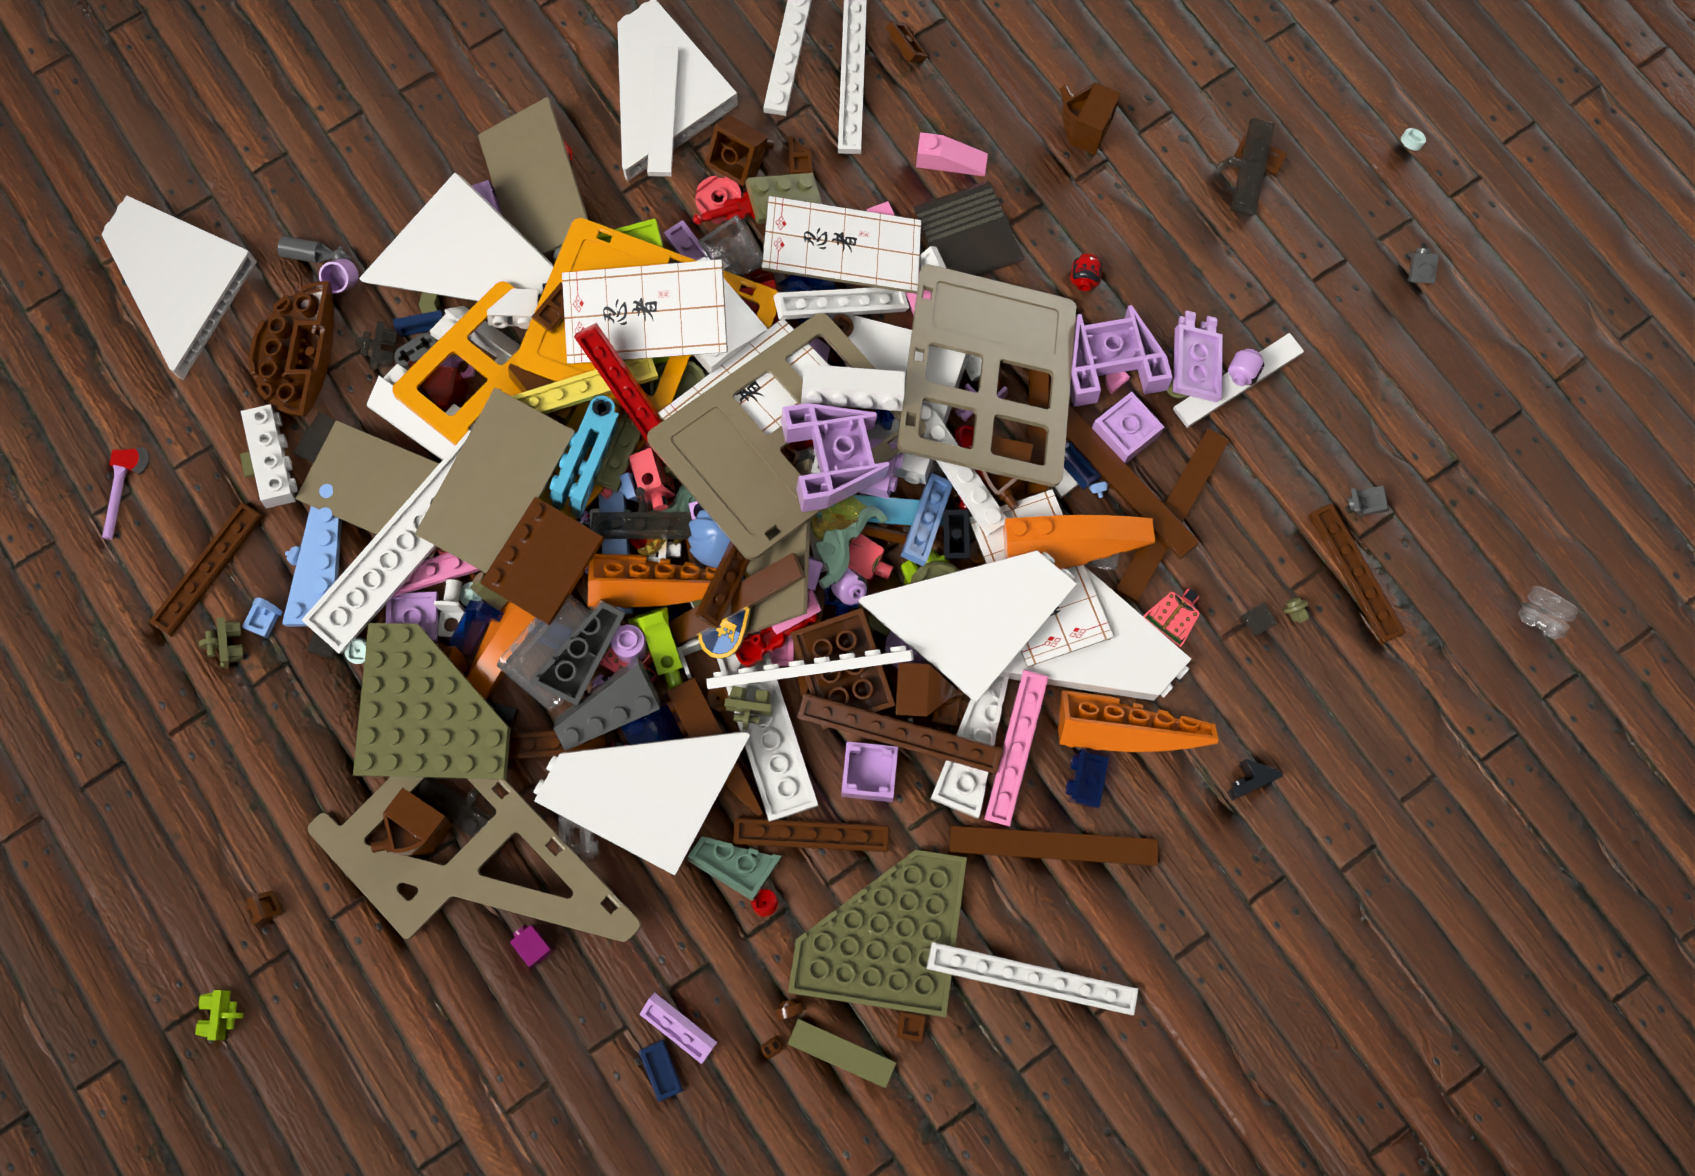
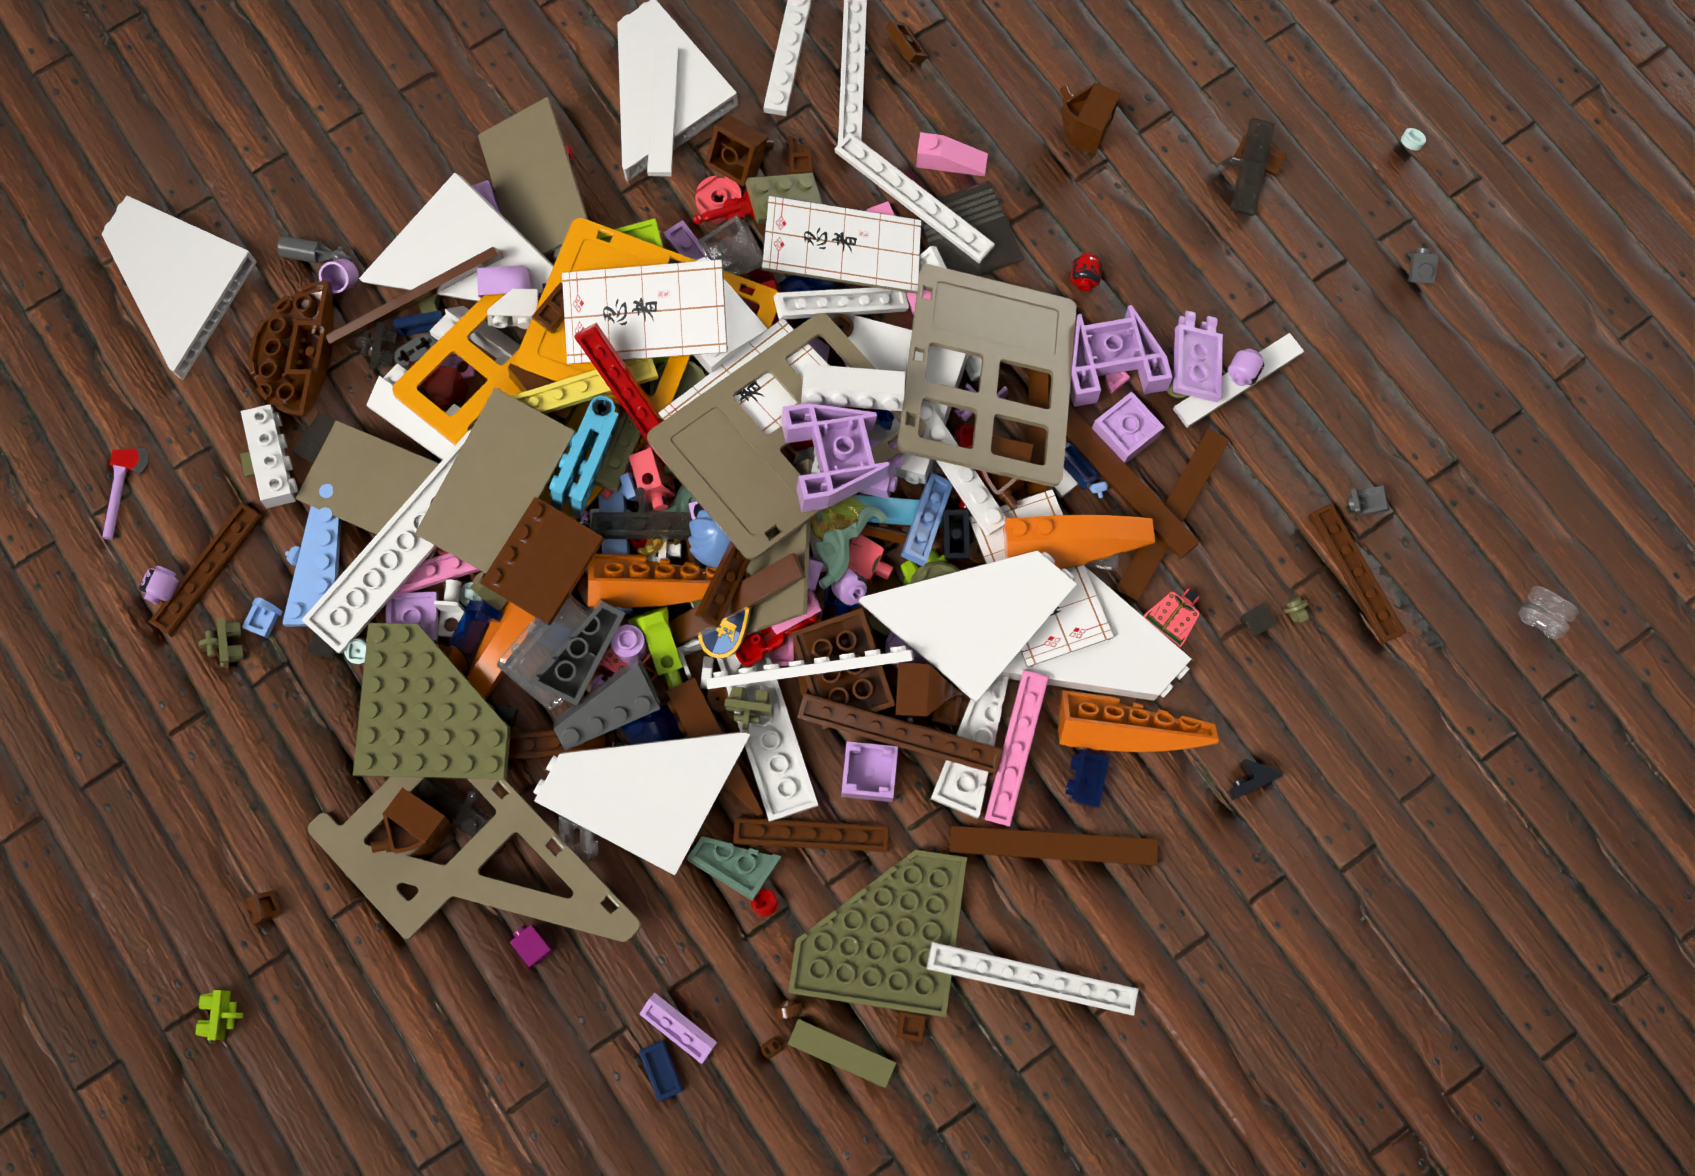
none -> lavender head [139,566,179,604]
none -> reddish brown tile [326,247,504,345]
none -> lavender piece [477,265,531,298]
none -> white tile [700,656,714,689]
none -> white tile [835,132,995,264]

